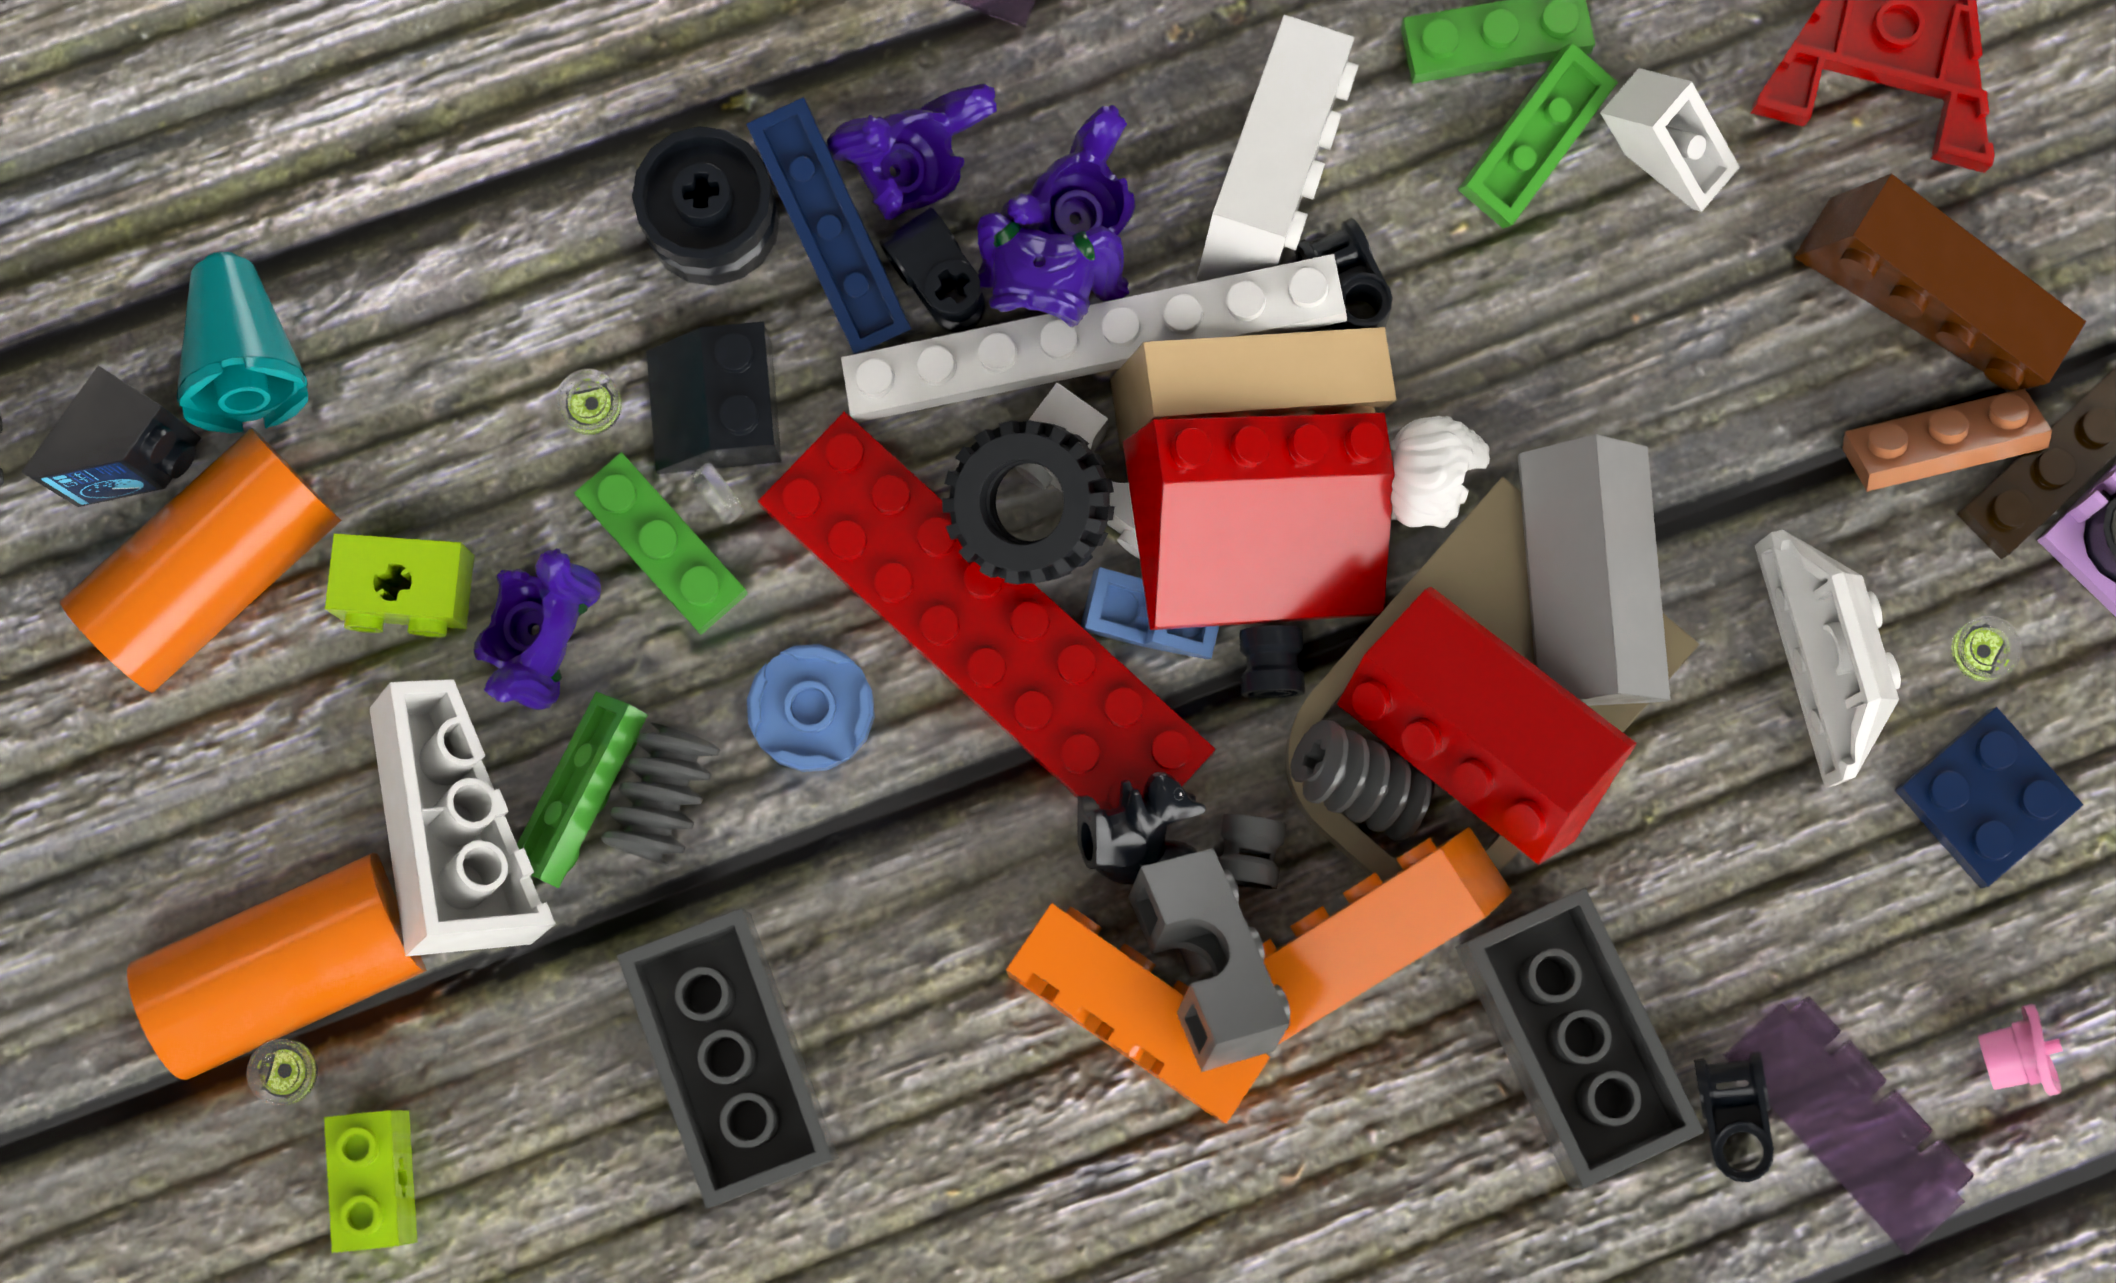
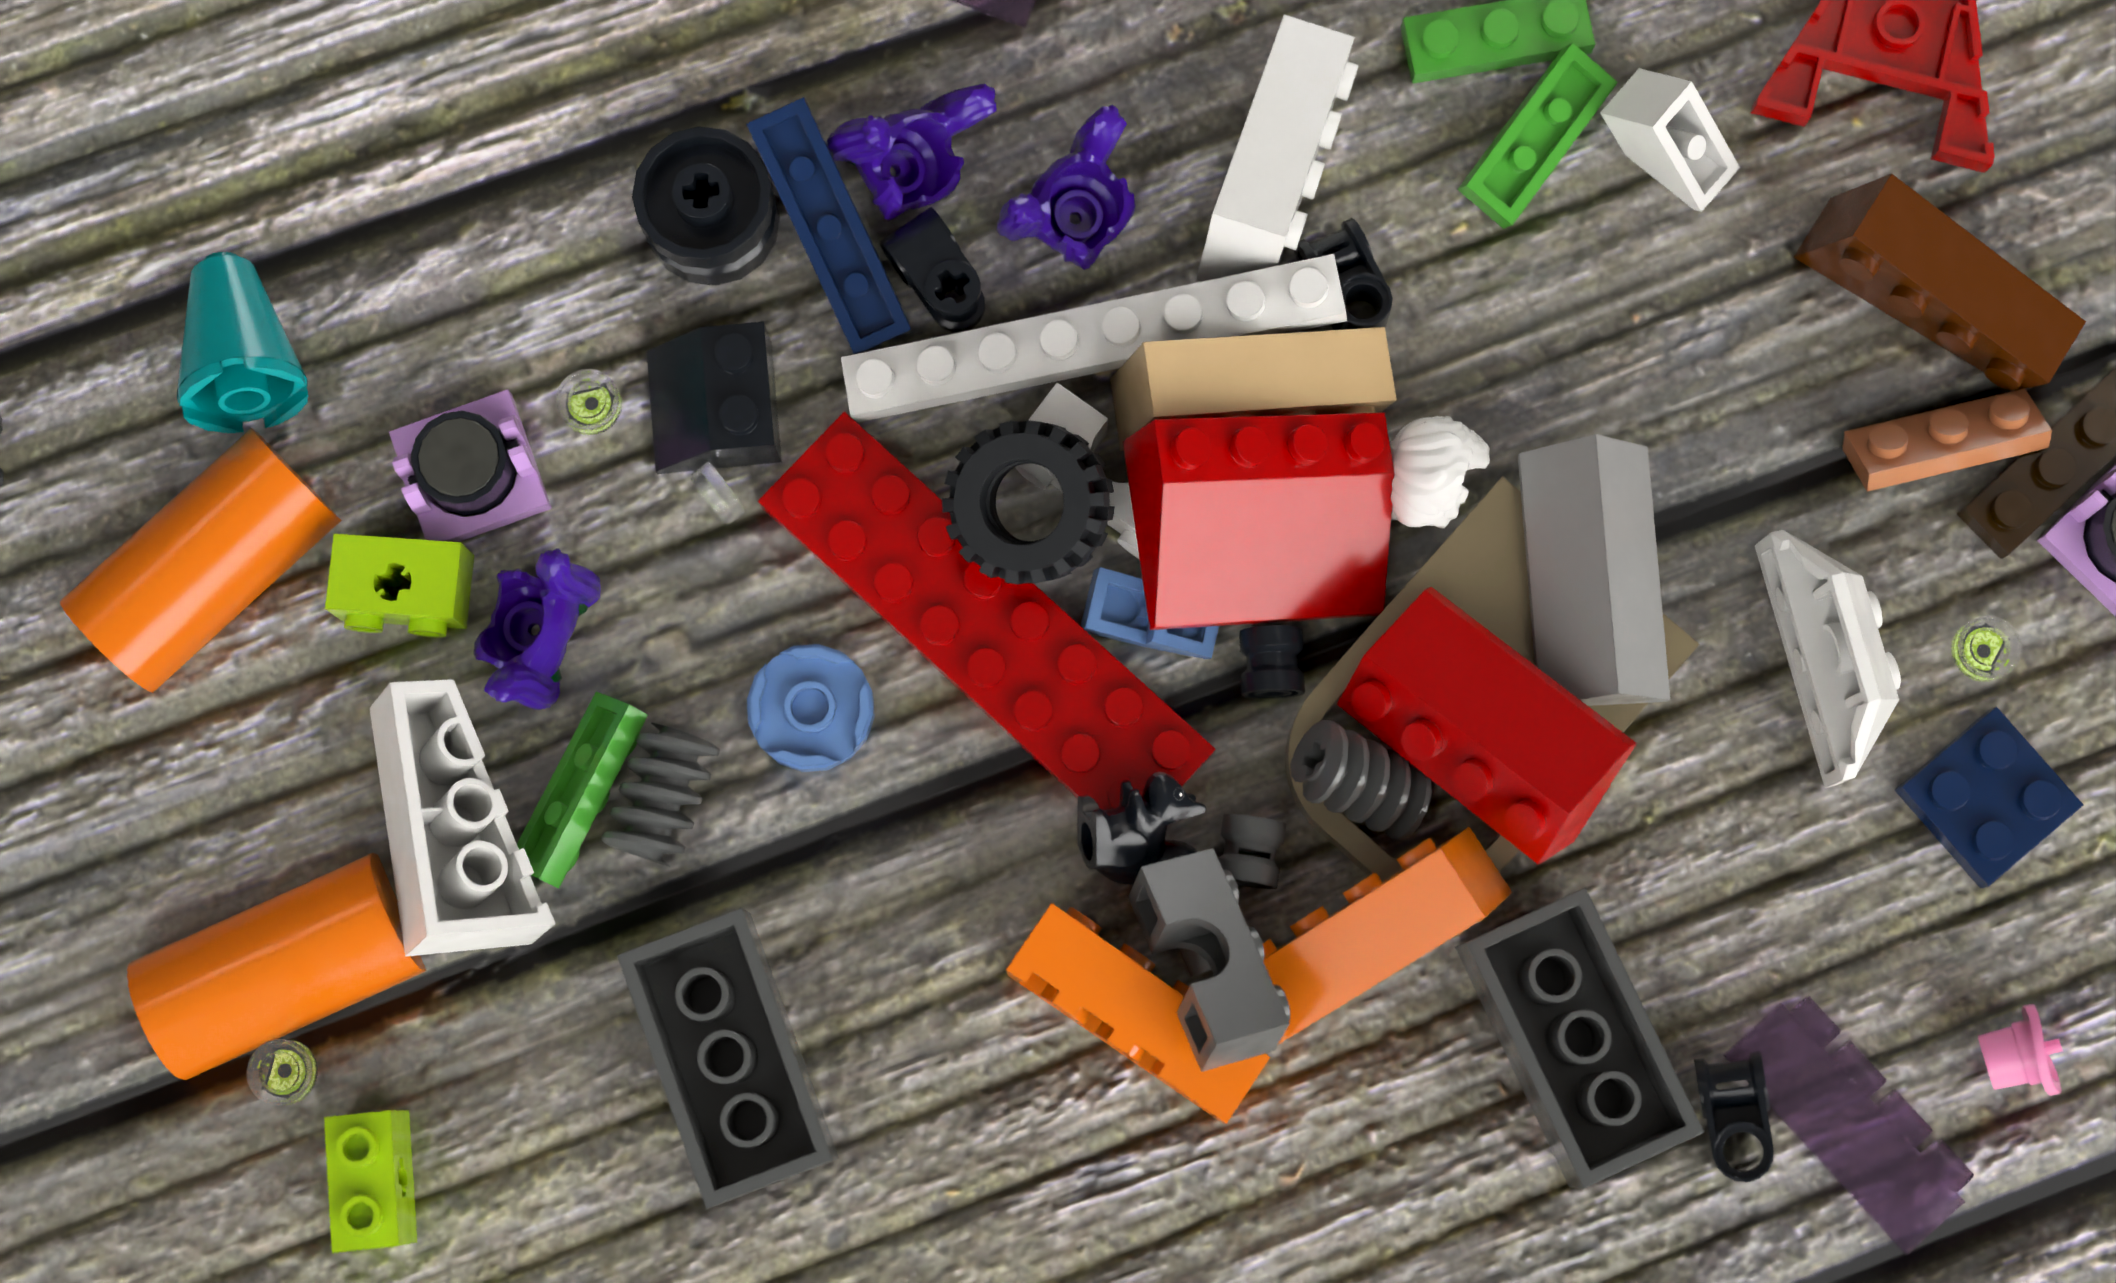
black slope [21,365,201,507] -> none
bright green plate [574,452,748,635] -> none
dark purple hair [977,212,1130,327] -> none
none -> piece [389,389,552,542]

